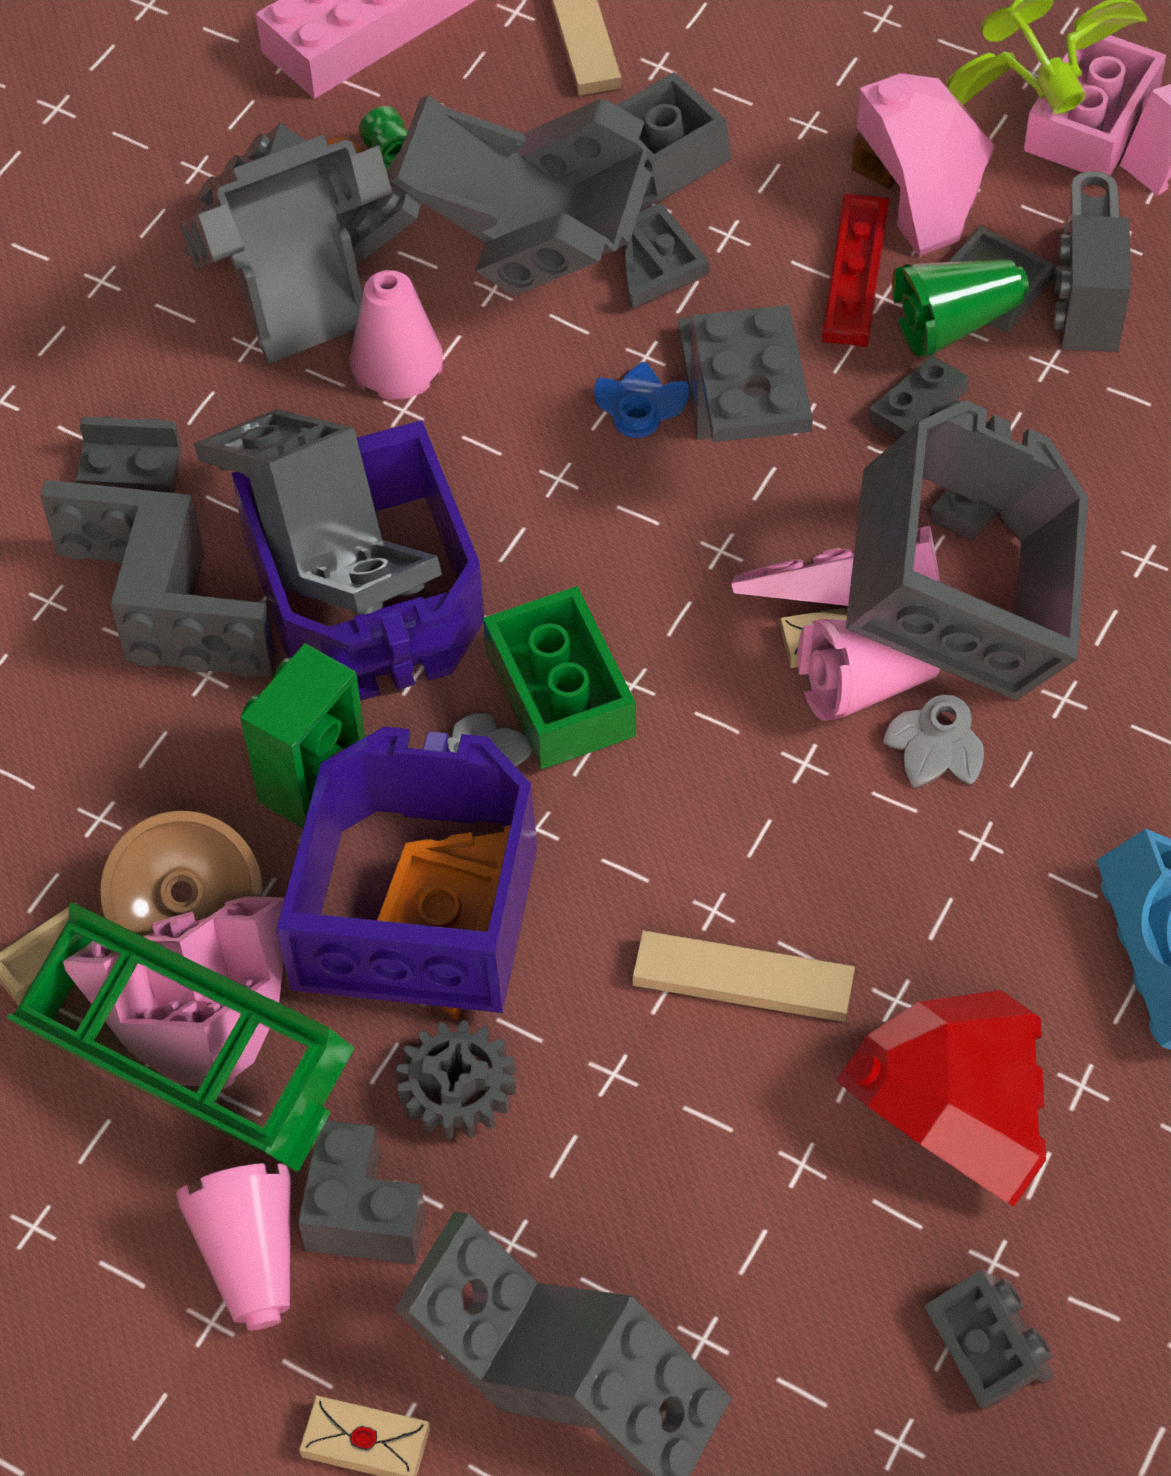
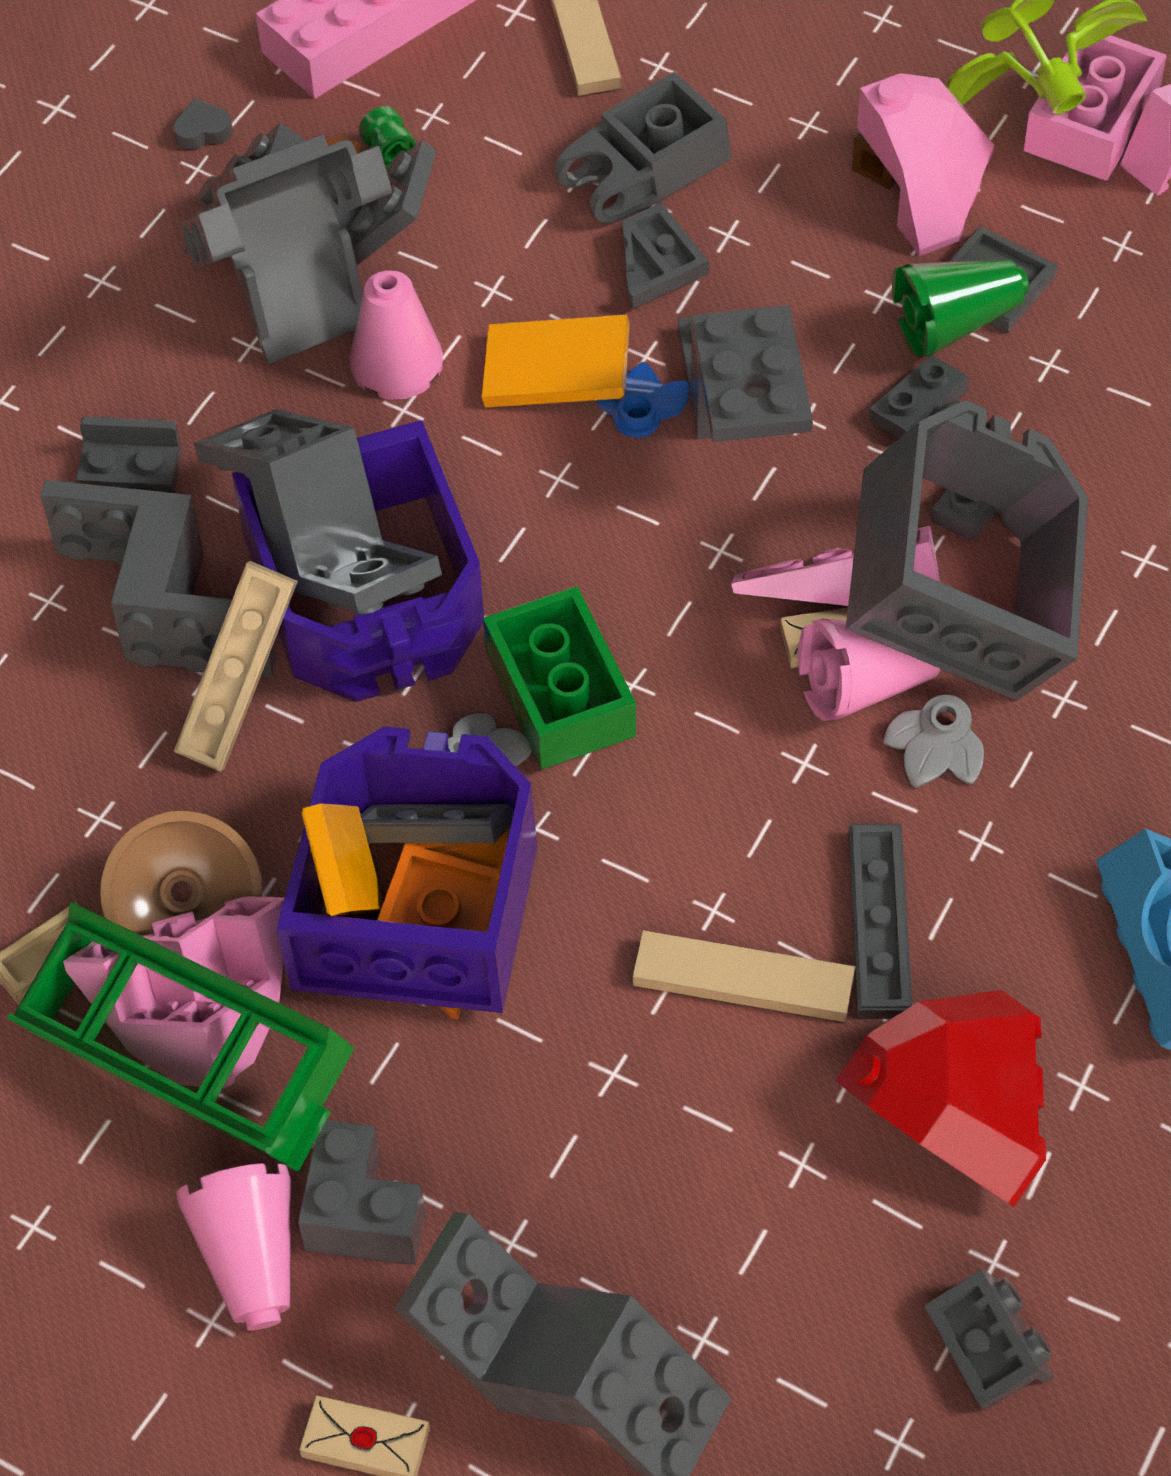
green brick [240,643,366,828] -> none
dark grey piece [390,95,651,296] -> none
dark grey gear [396,1021,516,1140] -> none
red tile [821,194,889,347] -> none
dark grey brick [1053,171,1131,352] -> none
none -> dark grey tile [173,98,233,149]
none -> tan tile [173,561,298,772]
none -> light orange tile [301,803,384,916]
none -> dark grey tile [361,804,514,843]
none -> light orange tile [482,315,630,408]
none -> dark grey tile [848,824,912,1019]

